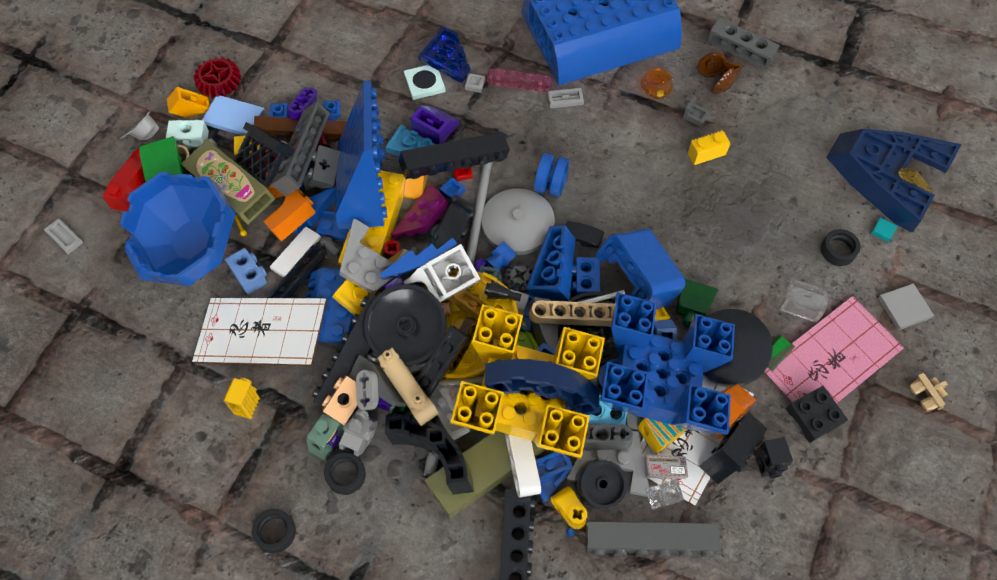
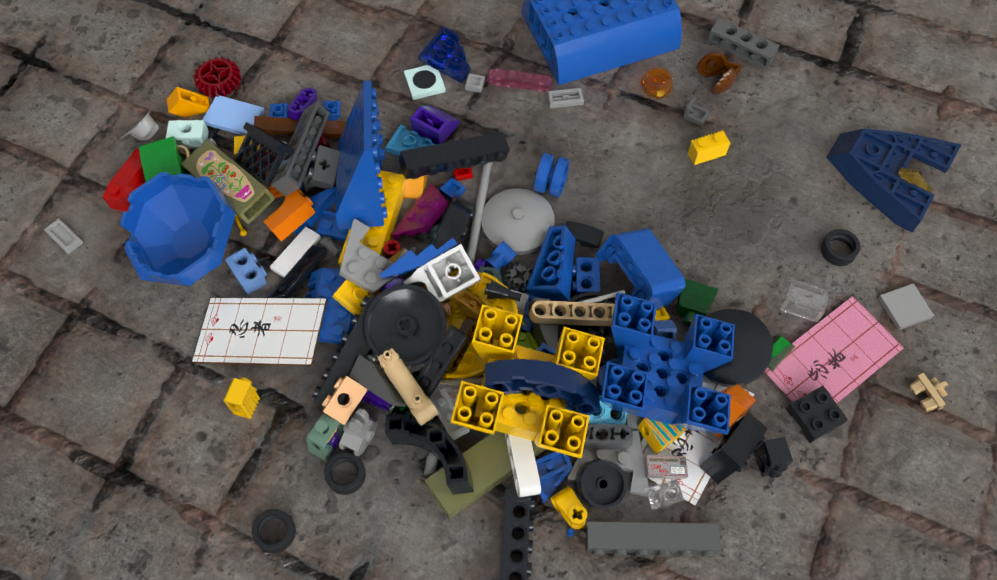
light grey beam [356,370,379,410] -> none
teal tile [871,217,898,242] -> none

